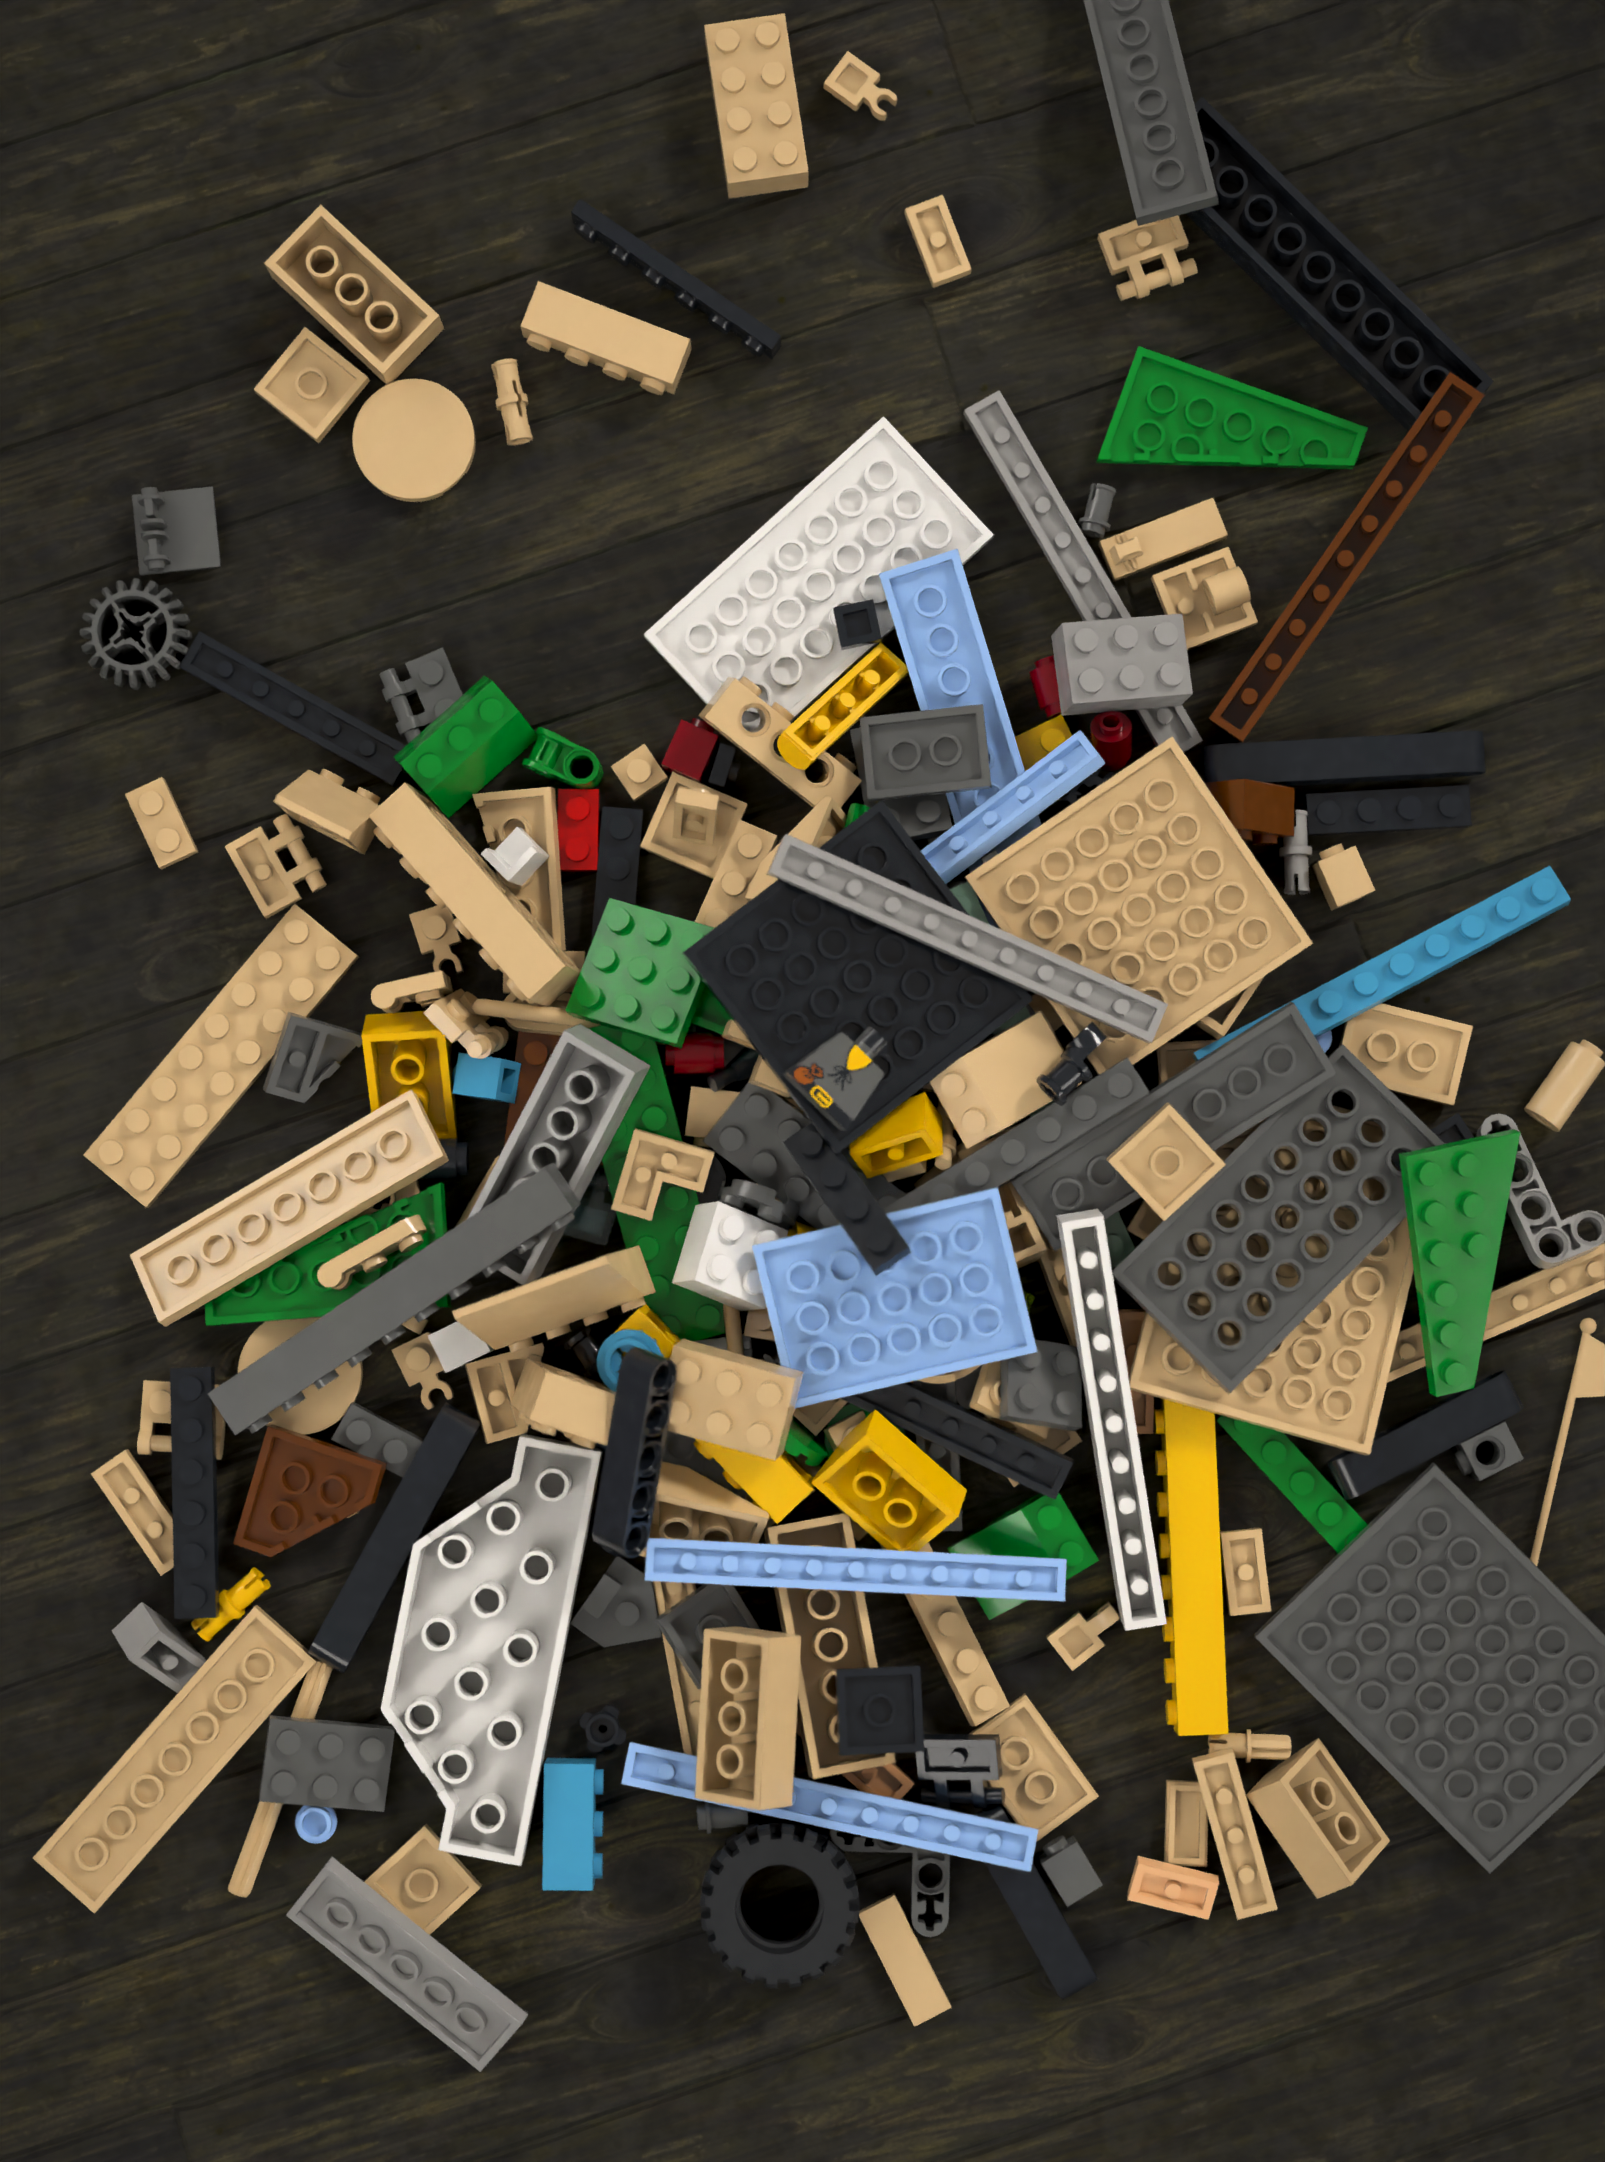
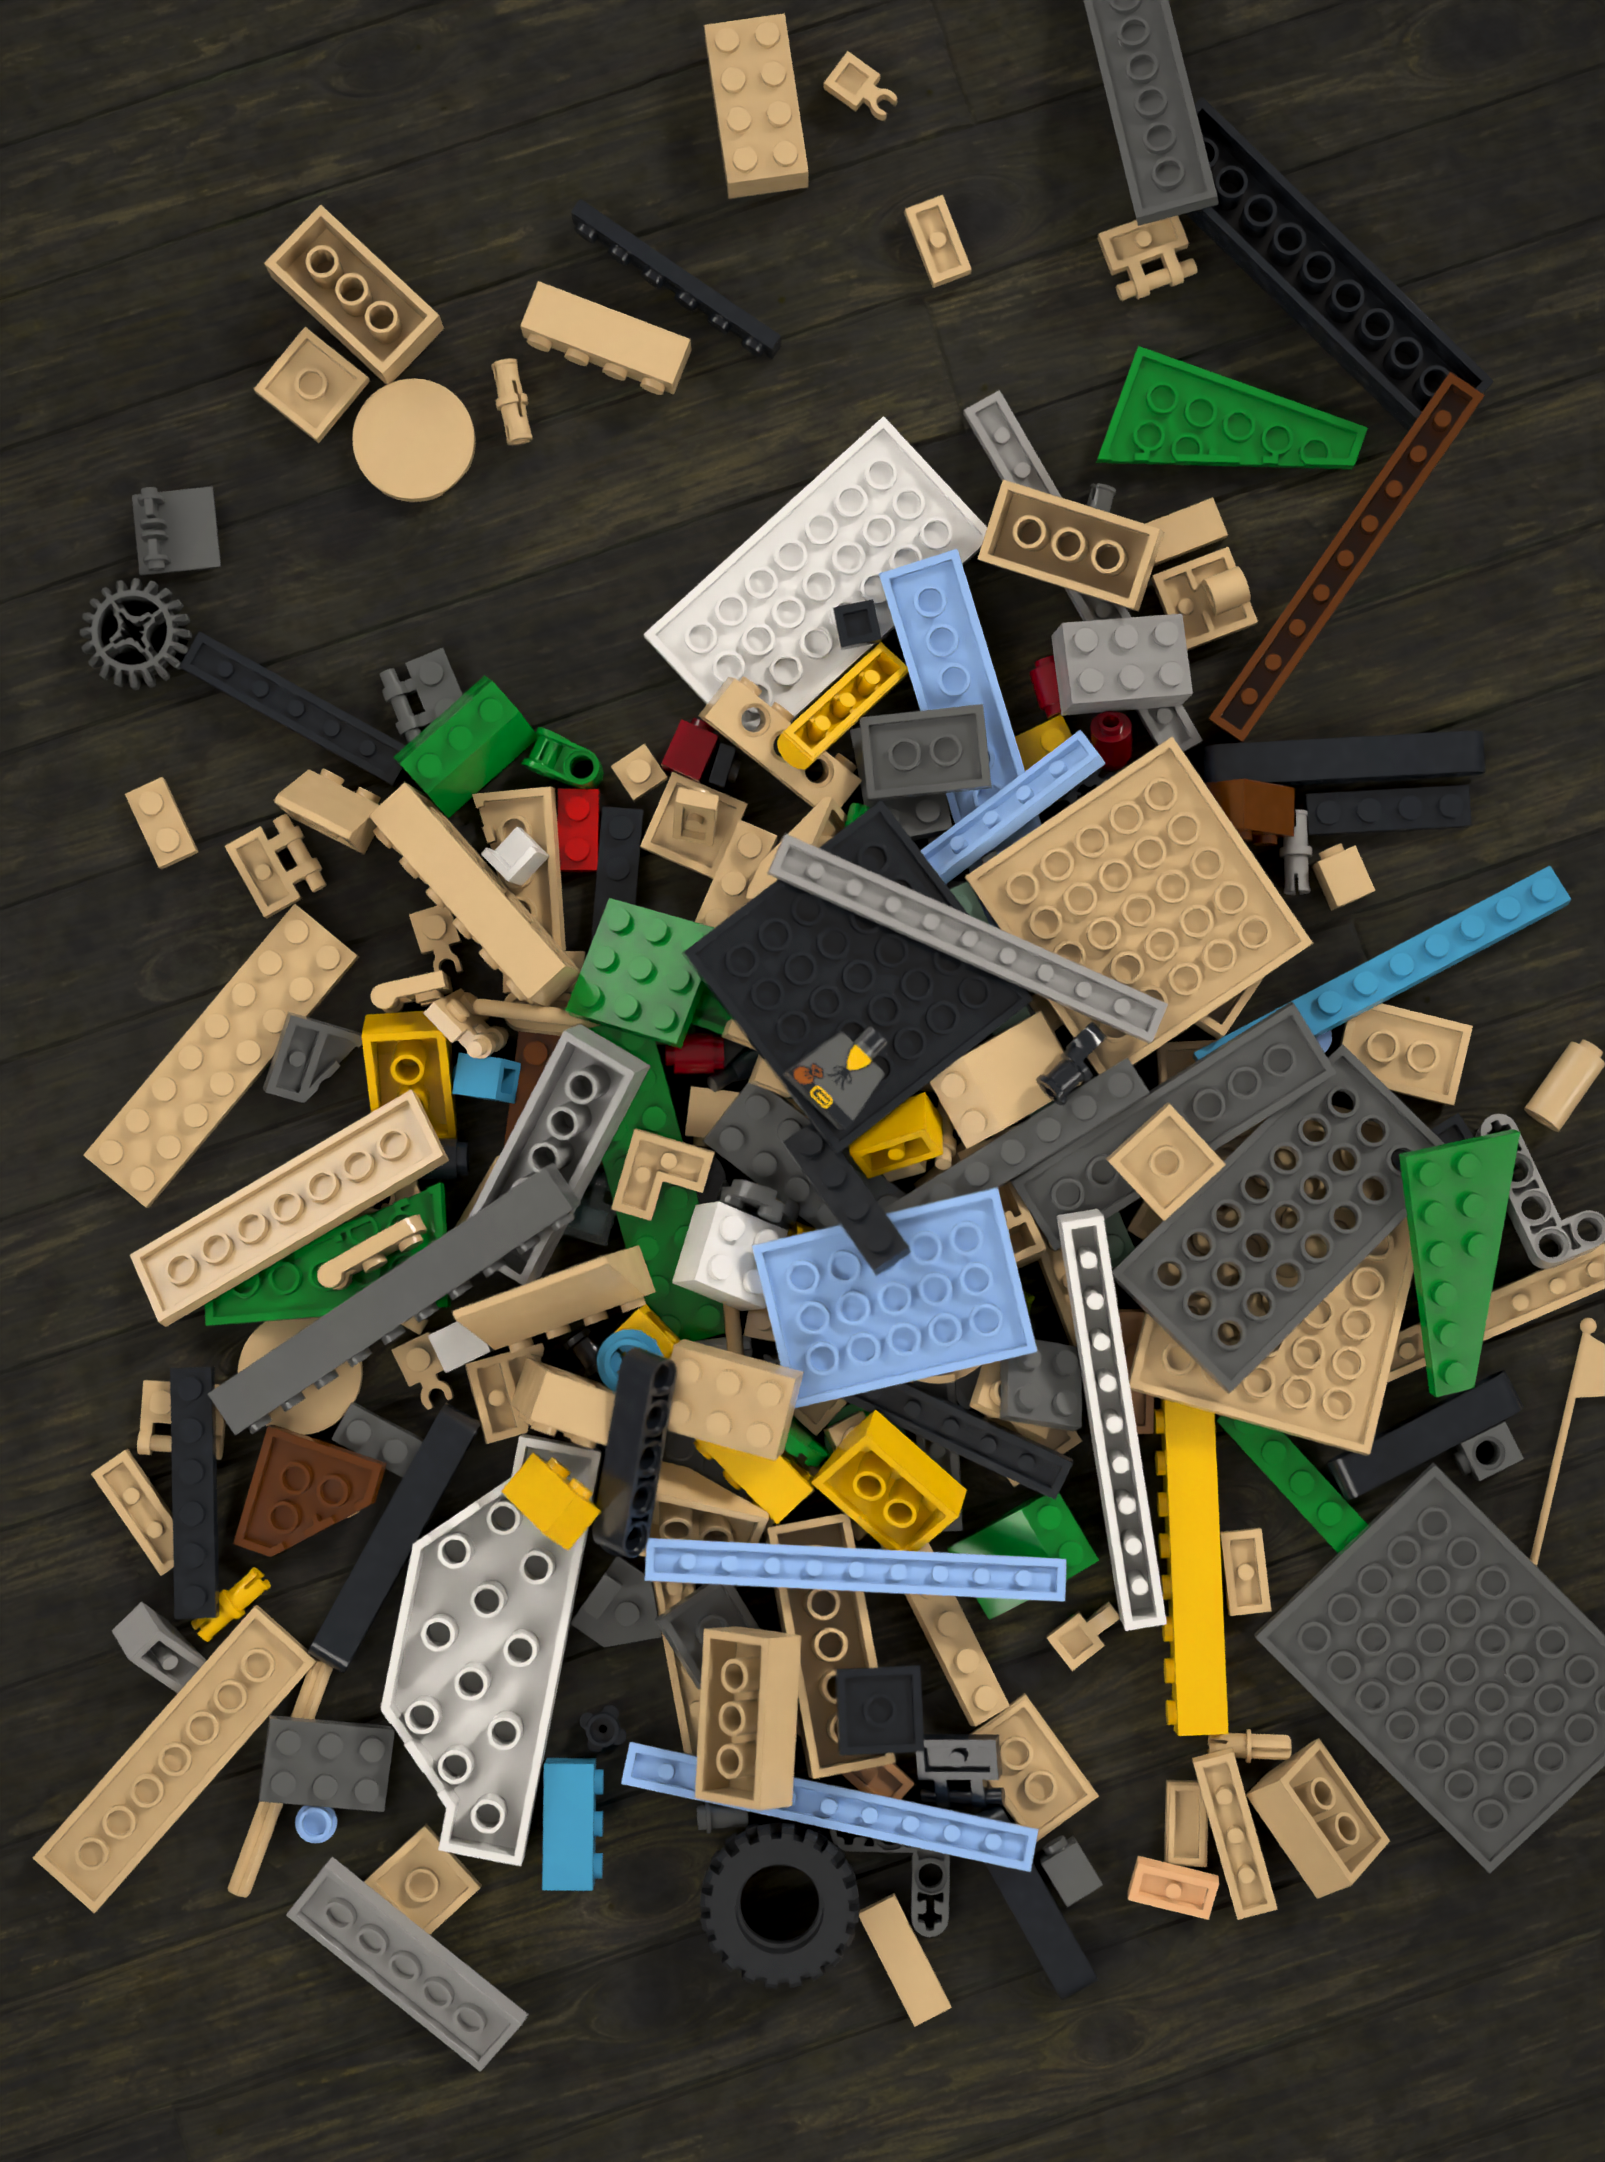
none -> yellow brick [501,1452,601,1551]
none -> tan brick [977,479,1165,612]

